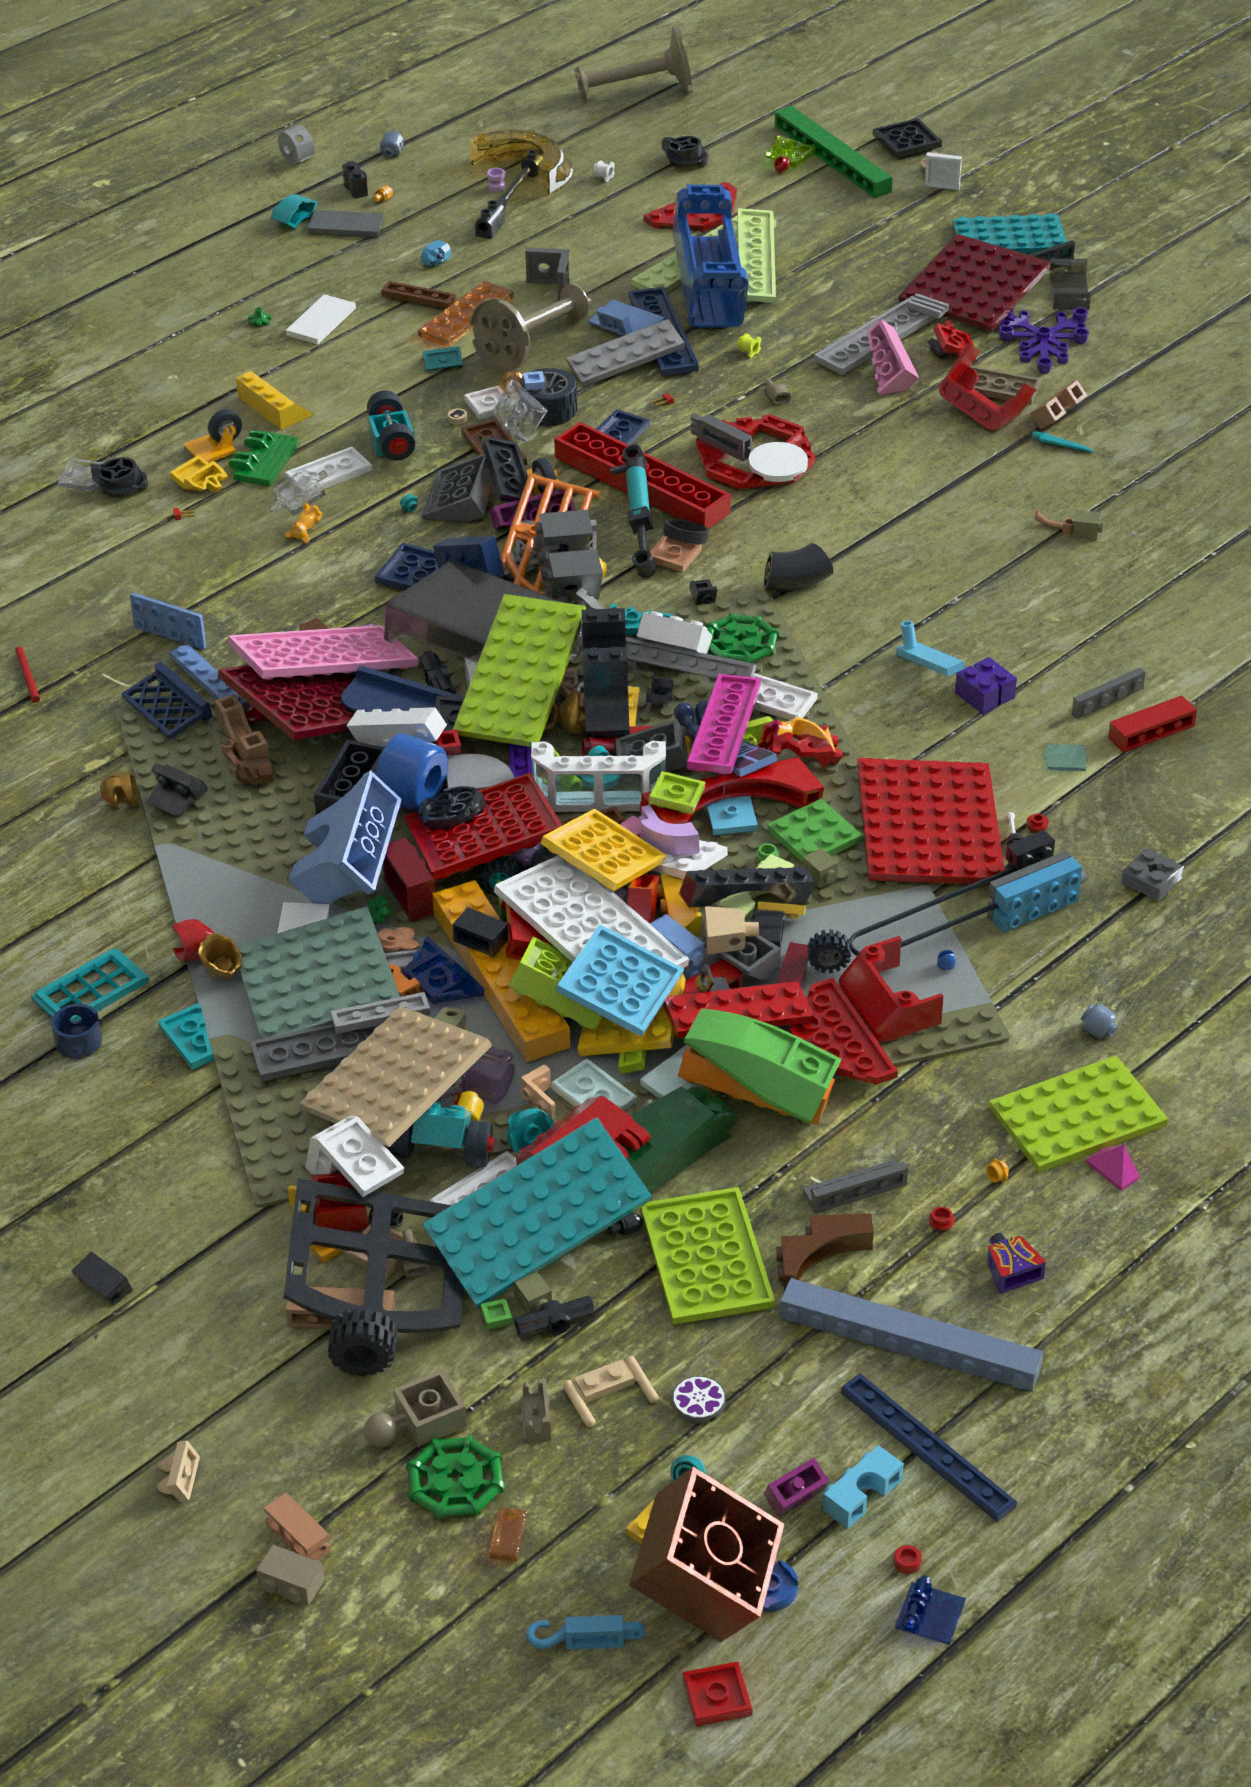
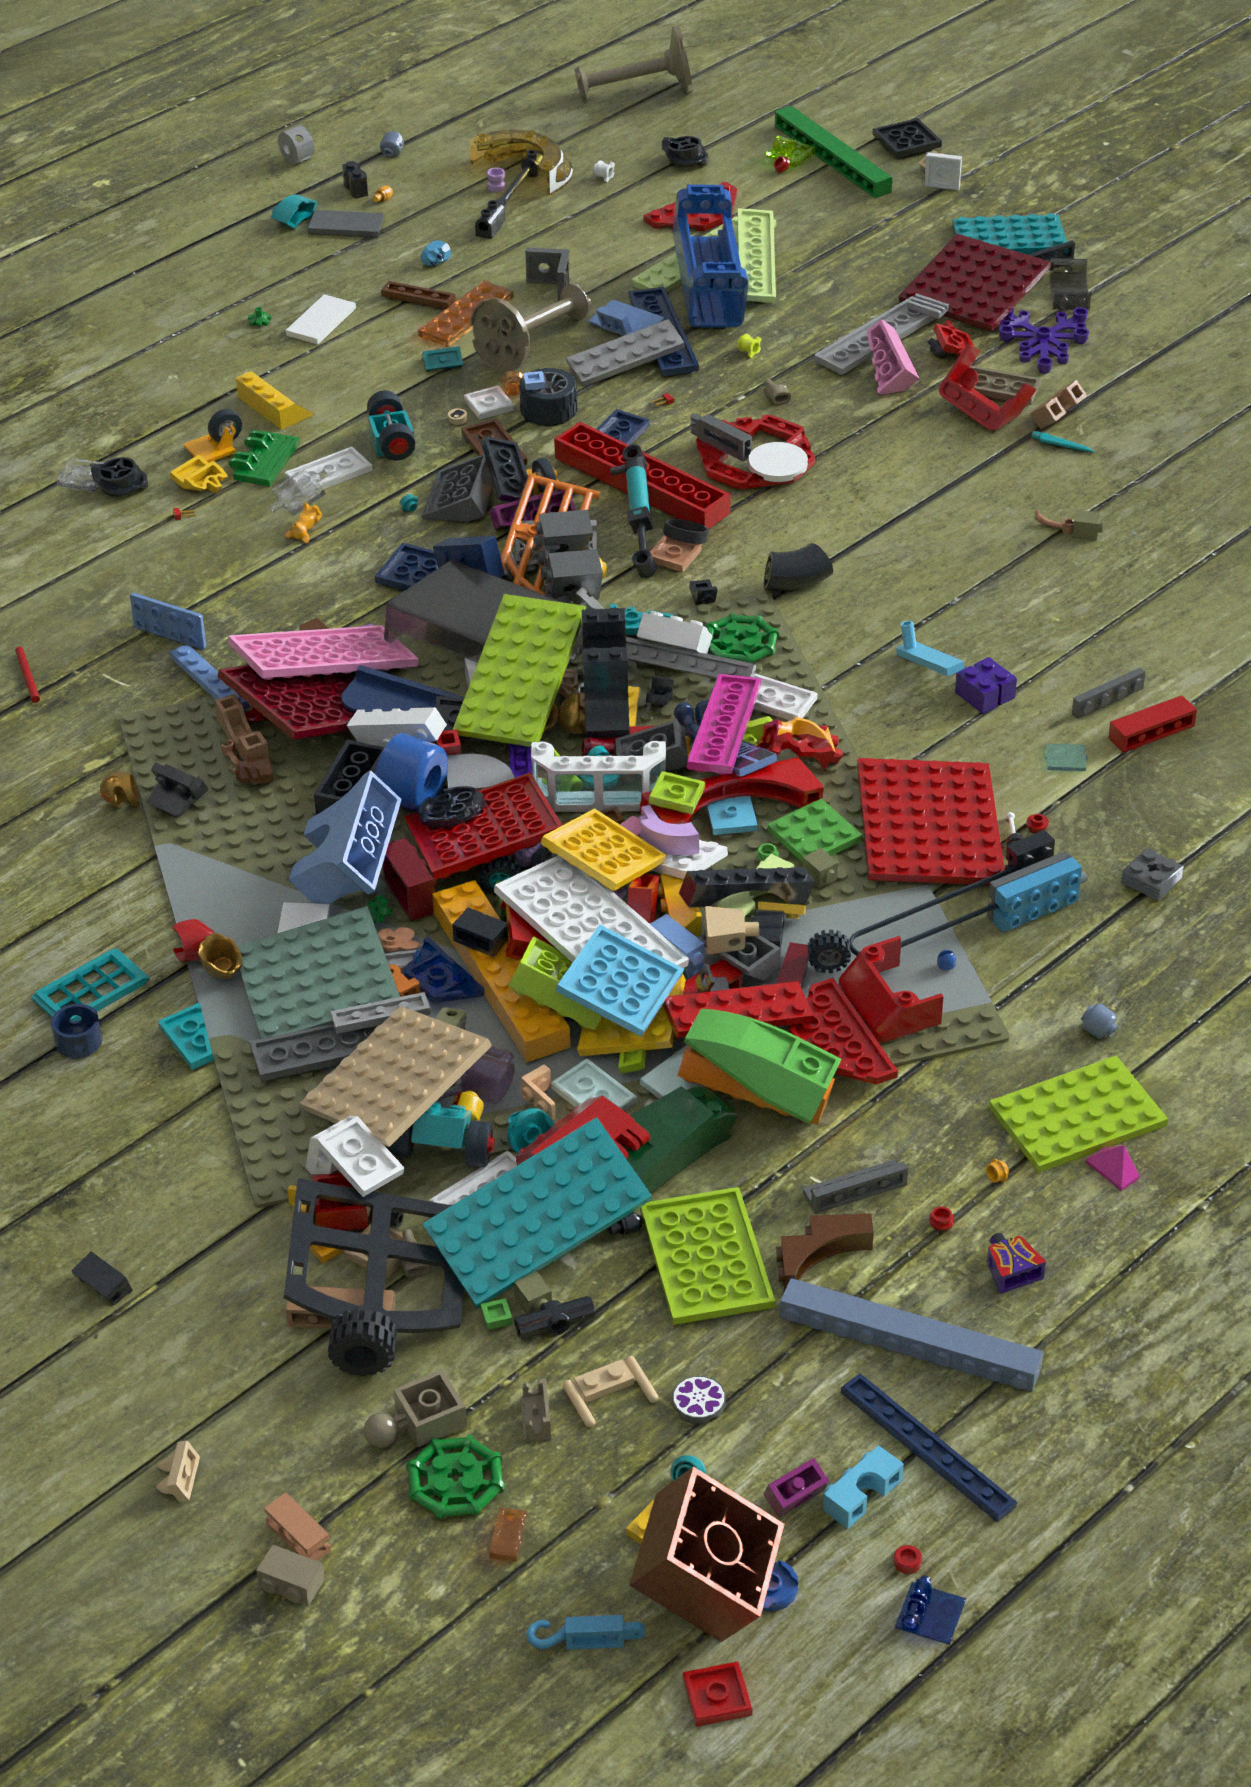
dark blue fence [121,661,213,740] -> none
black piece [419,650,456,694] -> none
clear slope [492,379,548,443] -> none

